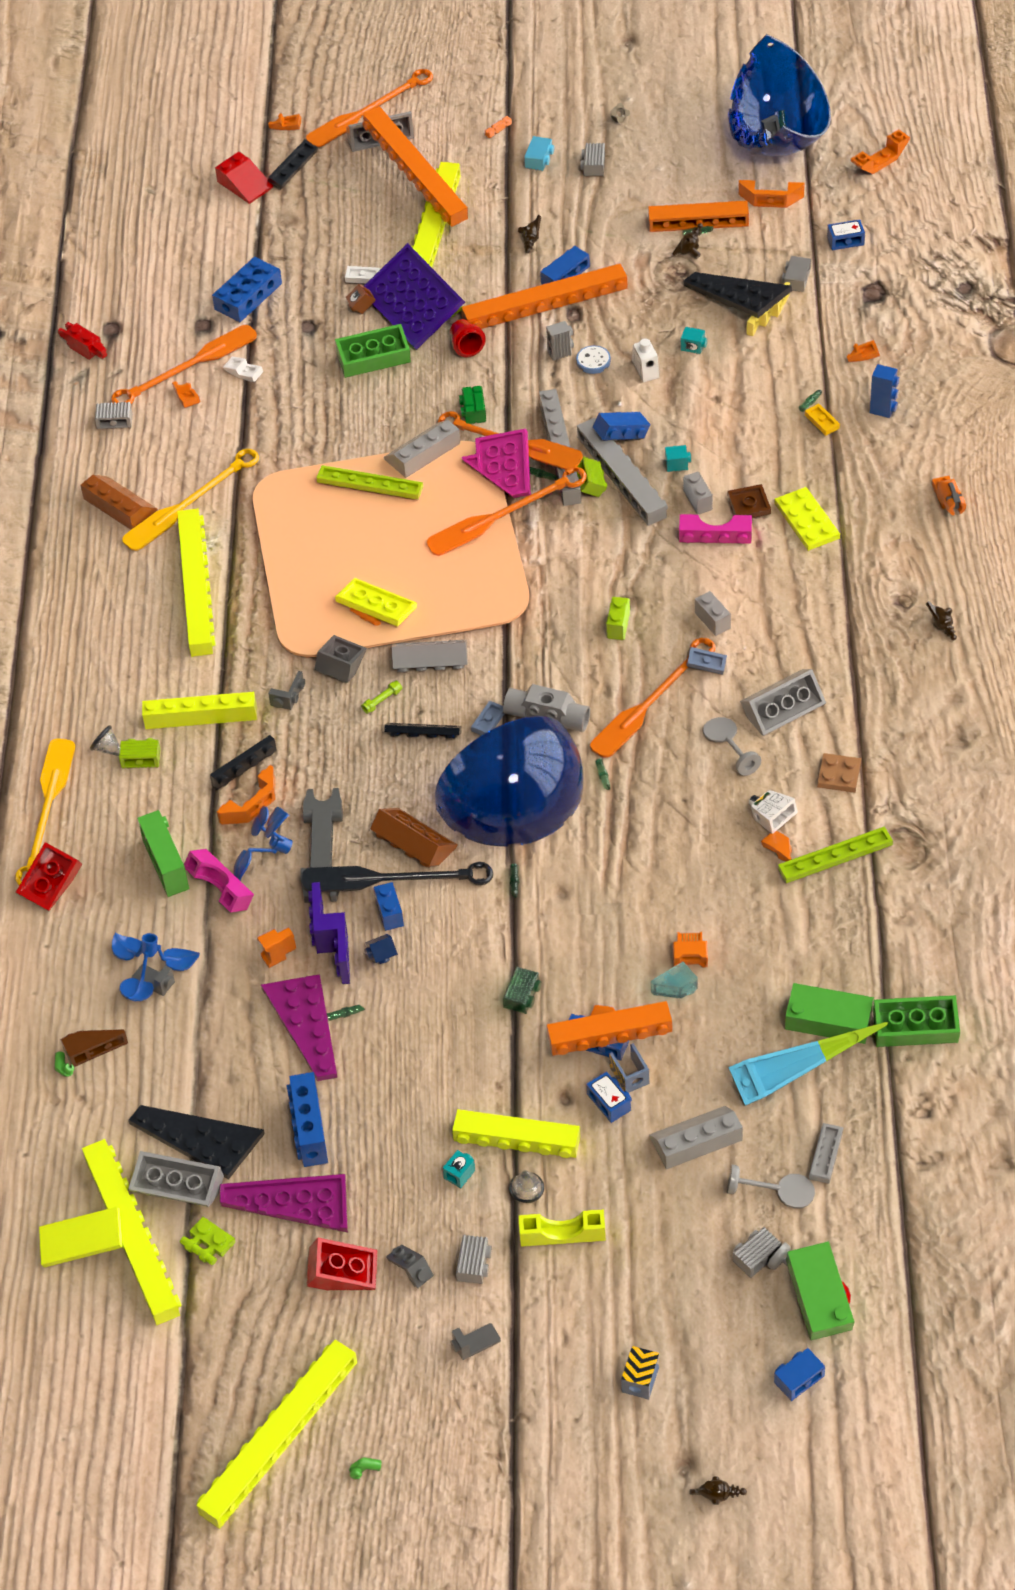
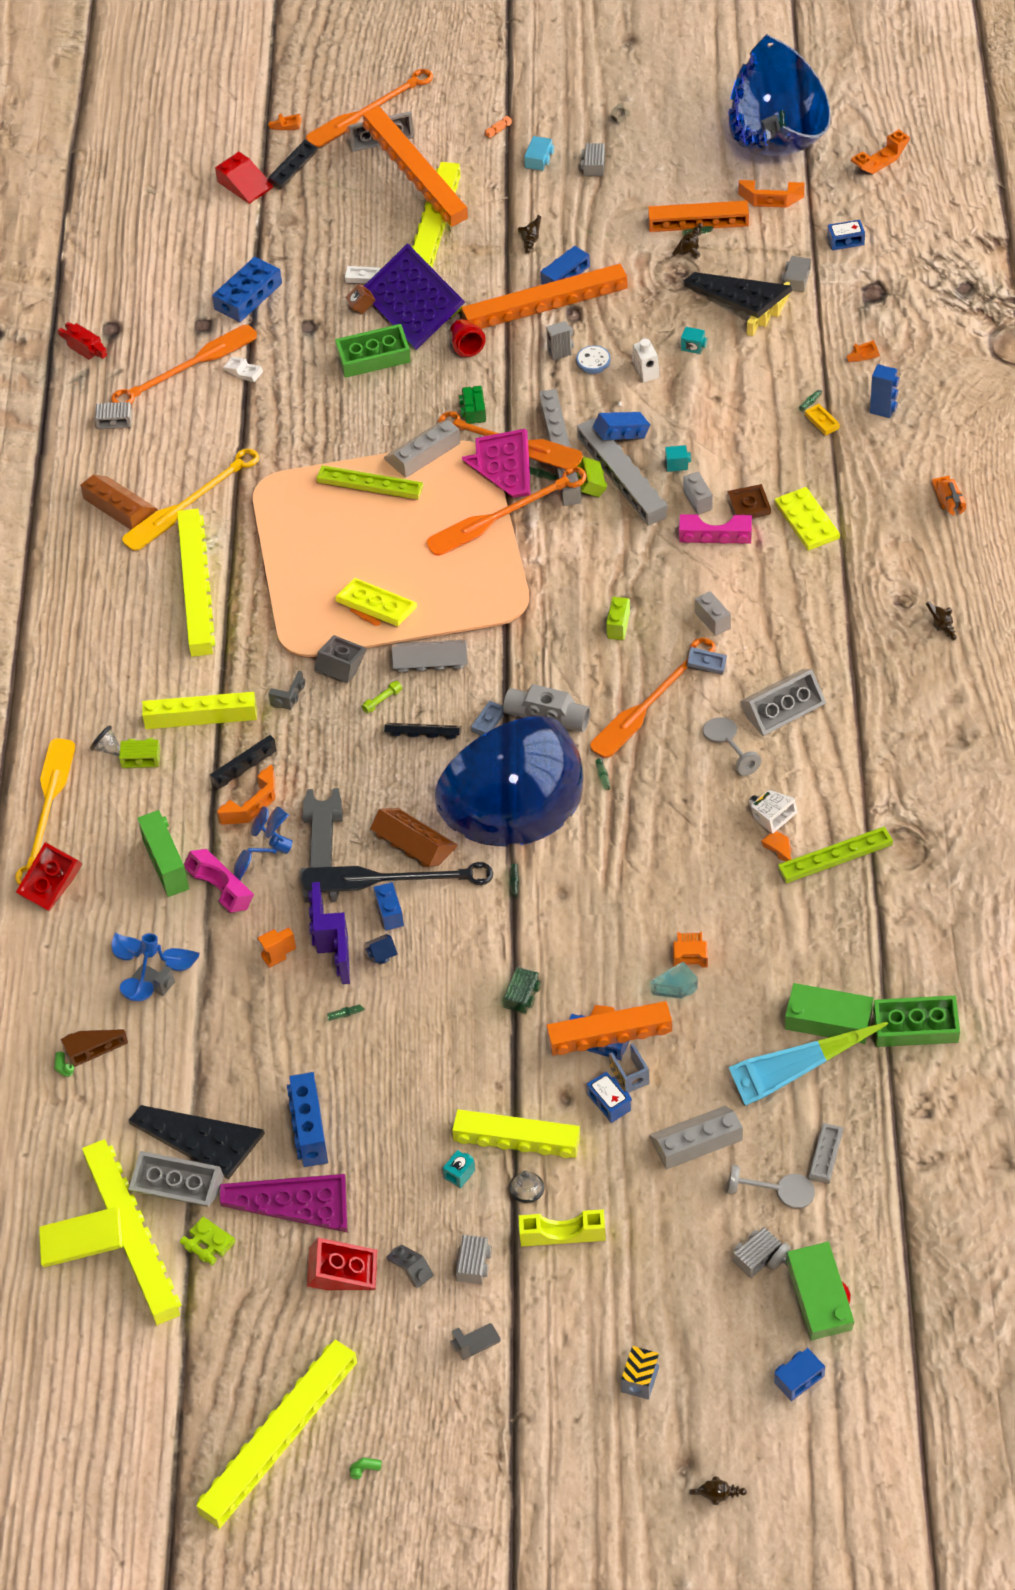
orange slope [172,381,200,408] -> none
magenta wing [261,974,338,1081] -> none
medium nougat plate [817,753,862,793] -> none

